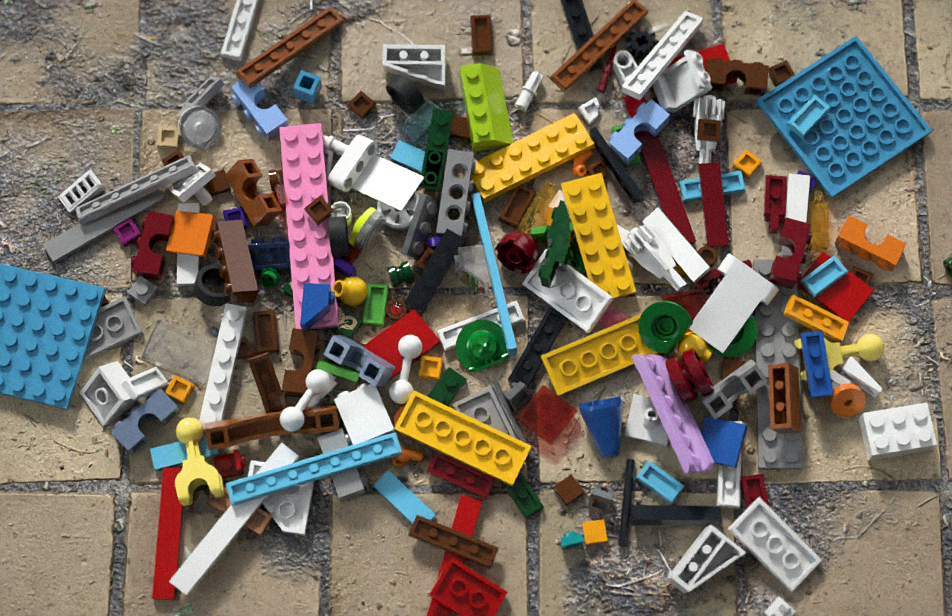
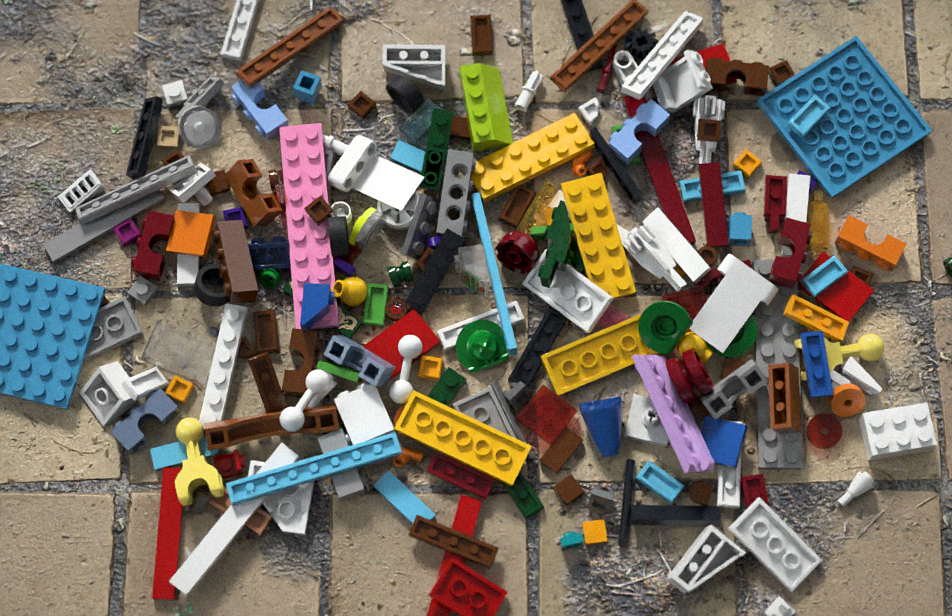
none -> black plate [126,96,163,179]
none -> white plate [162,80,188,107]
none -> reddish brown tile [539,426,583,474]
none -> reddish brown tile [687,396,710,424]
none -> reddish brown tile [688,481,713,506]
none -> dark azure brick [728,212,752,246]
none -> clear red piece [806,413,842,449]
none -> white cone [838,471,874,507]

